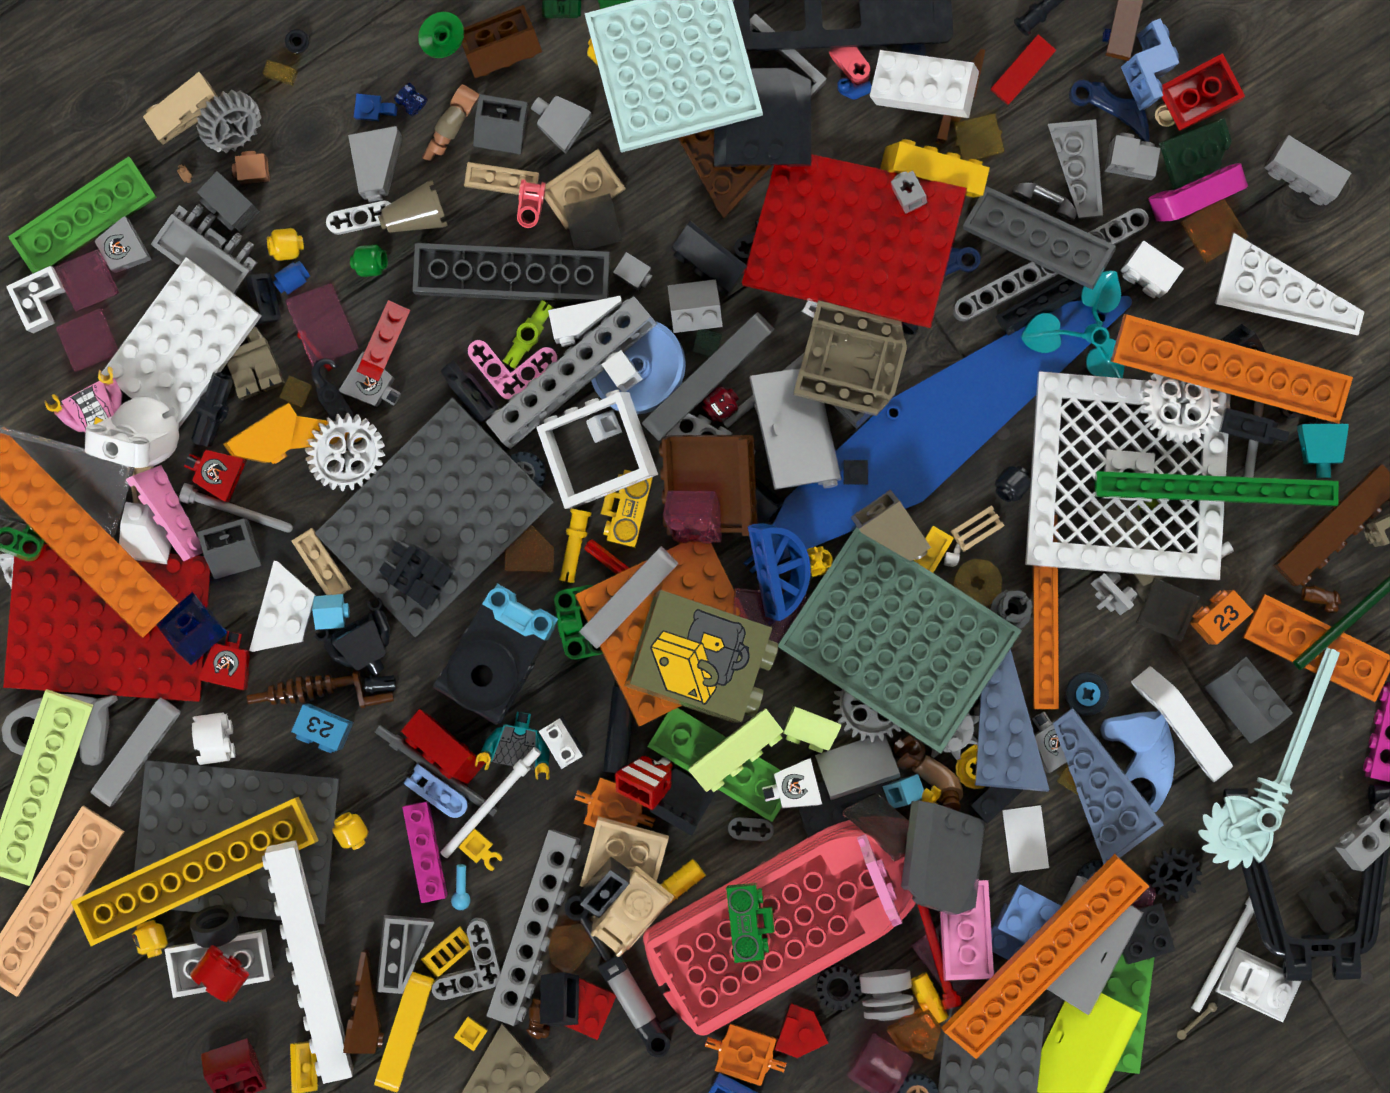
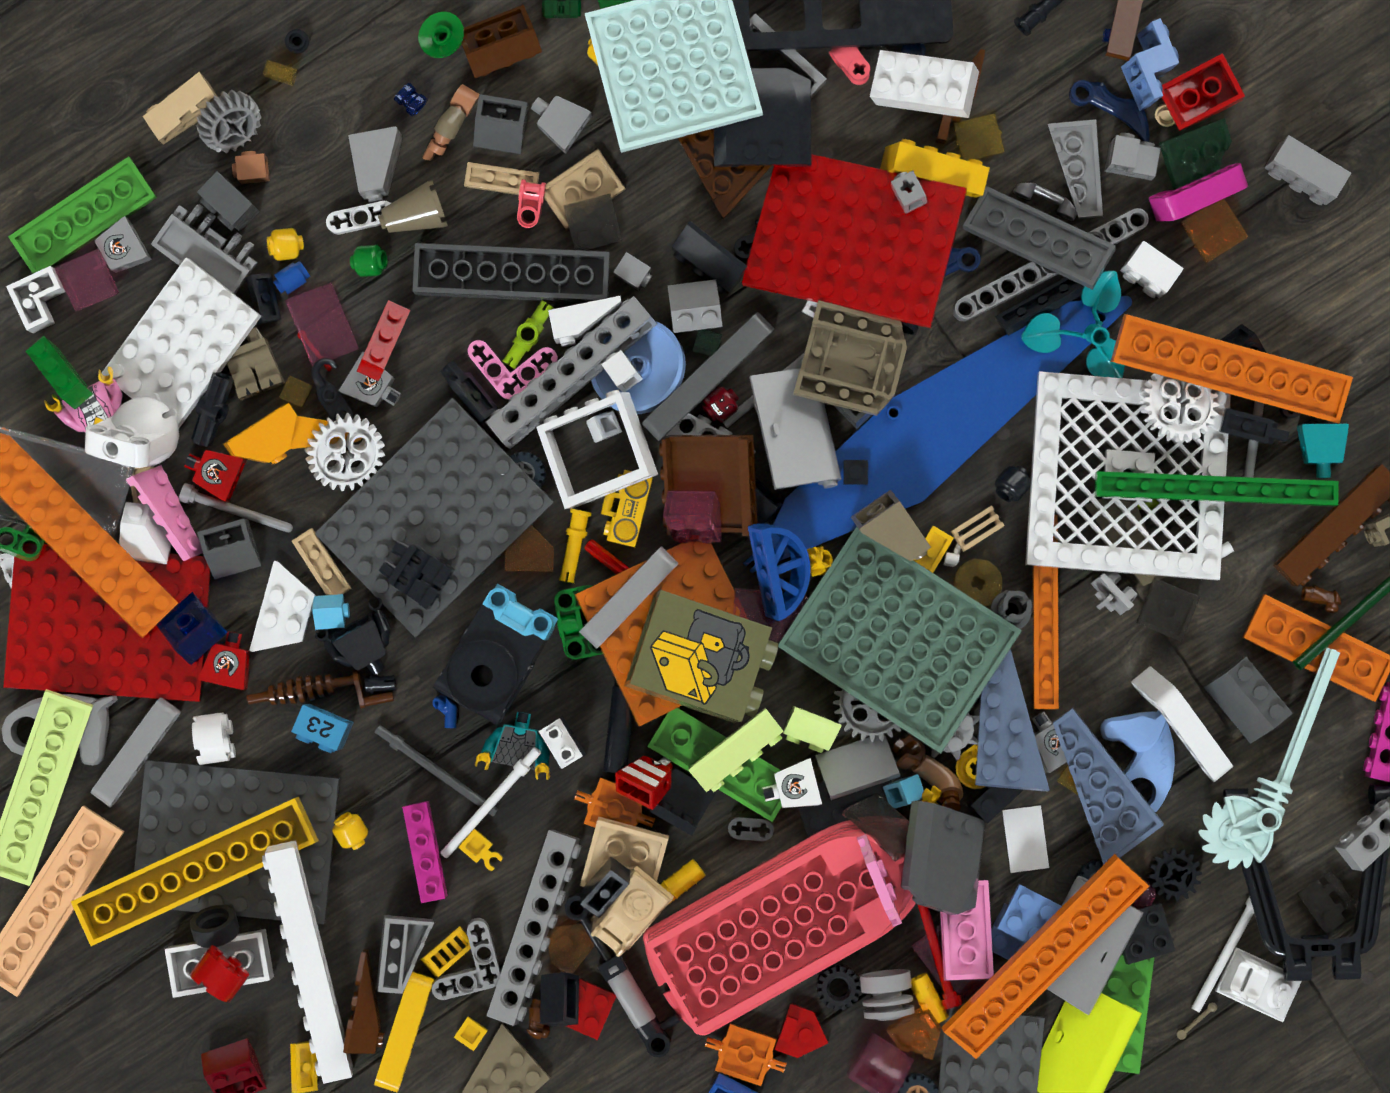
clear pink tile [56,308,119,372] -> none
yellow head [132,920,168,958] -> none
medium nougat piece [177,164,193,183] -> none
blue plate [354,94,398,122] -> none
red wedge [401,709,486,784] -> none
light blue plate [403,763,468,818] -> none
medium azure bar [451,864,471,910] -> none
green piece [726,882,775,963] -> none
blue arm [837,78,872,100] -> none
red tile [990,34,1056,105] -> none
black wheel [1065,672,1109,716] -> none
orange brick [1190,590,1254,645] -> none
white wing [1215,233,1364,335] -> none
none -> green brick [26,336,93,409]
none -> blue arm [432,695,457,728]

